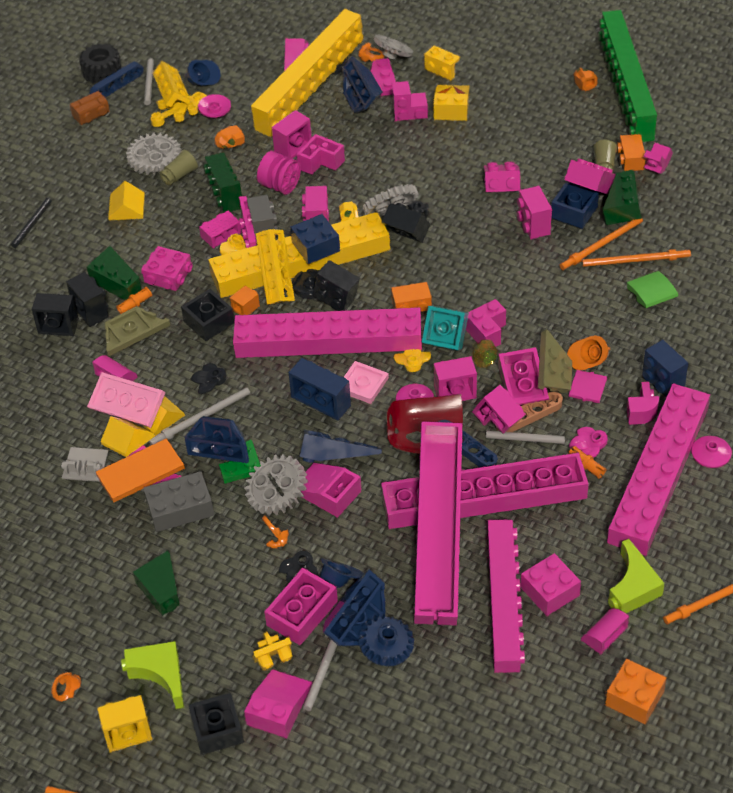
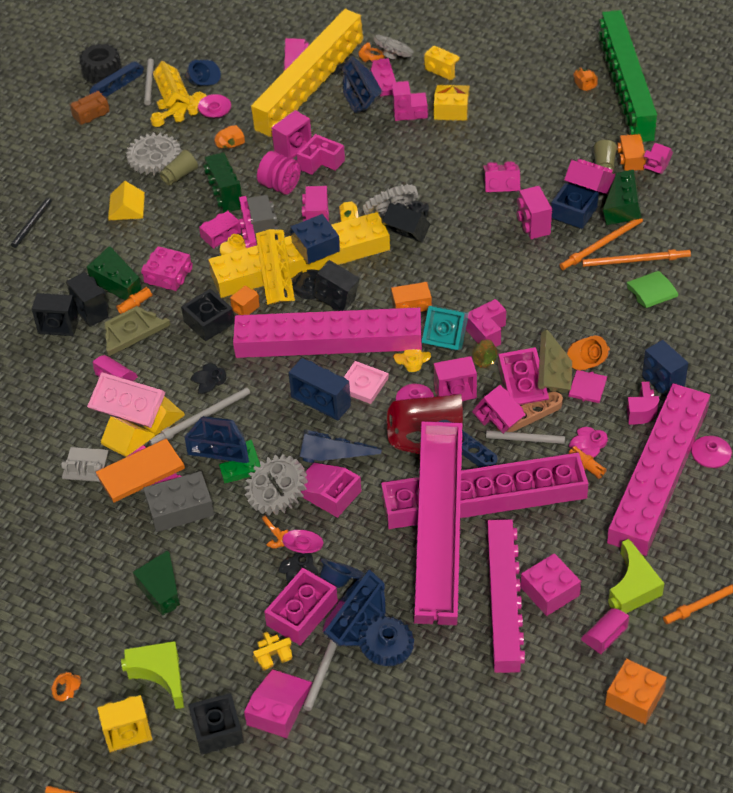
none -> dark pink dish [282,530,323,553]

